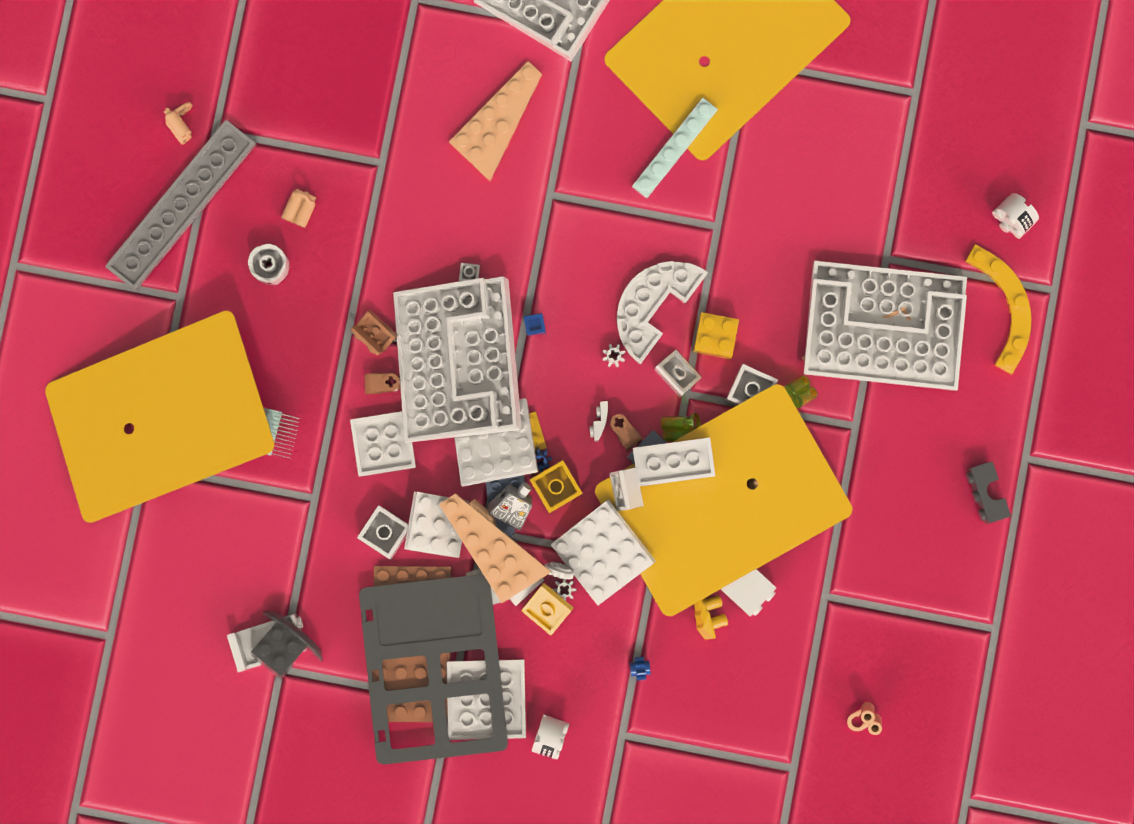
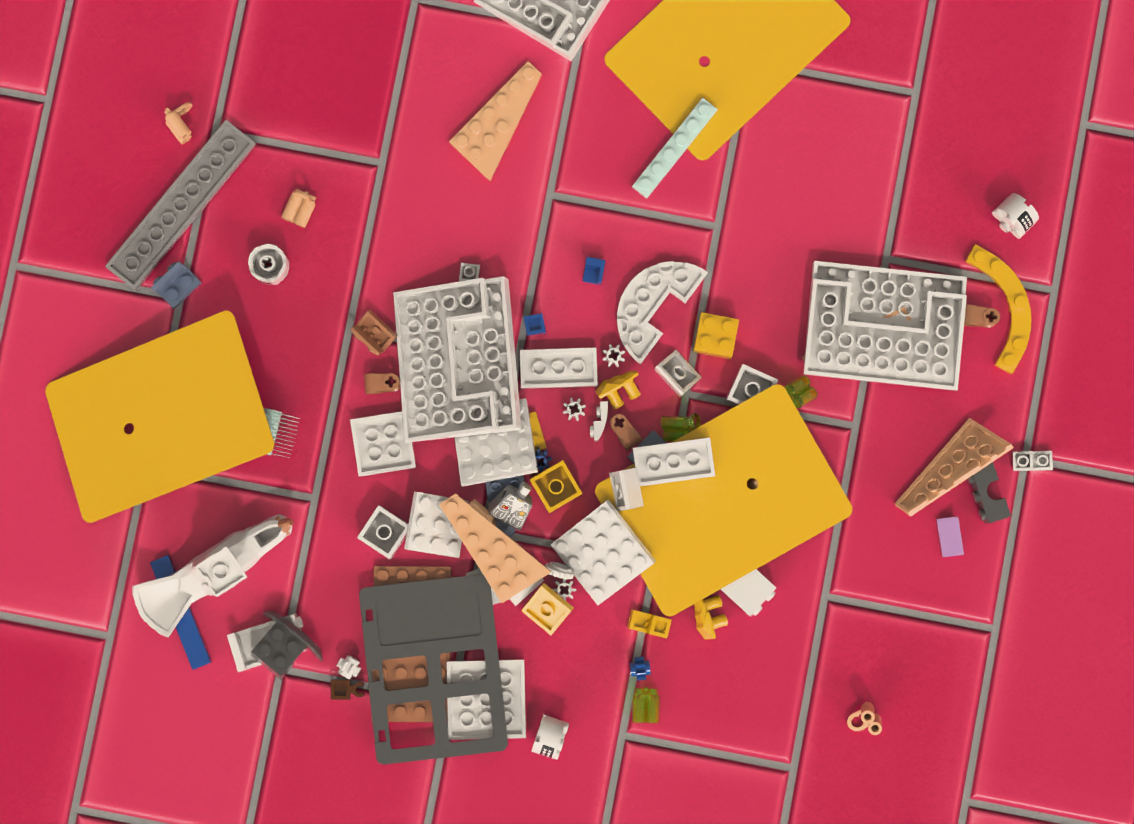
none -> white animal [132,514,294,637]
none -> blue tile [150,555,212,670]
none -> sand blue bracket [151,261,202,309]
none -> reddish brown plate [331,679,364,700]
none -> white gear [336,655,361,679]
none -> white plate [520,348,598,389]
none -> white gear [563,398,586,421]
none -> blue panel [583,257,606,285]
none -> yellow connector [595,370,641,409]
none -> yellow slope [627,609,672,638]
none -> clear neon green piece [632,687,660,723]
none -> light nougat wing [895,418,1014,517]
none -> lavender slope [936,516,964,557]
none -> nougat piece [964,305,1000,328]
none -> white slope [1013,451,1053,471]

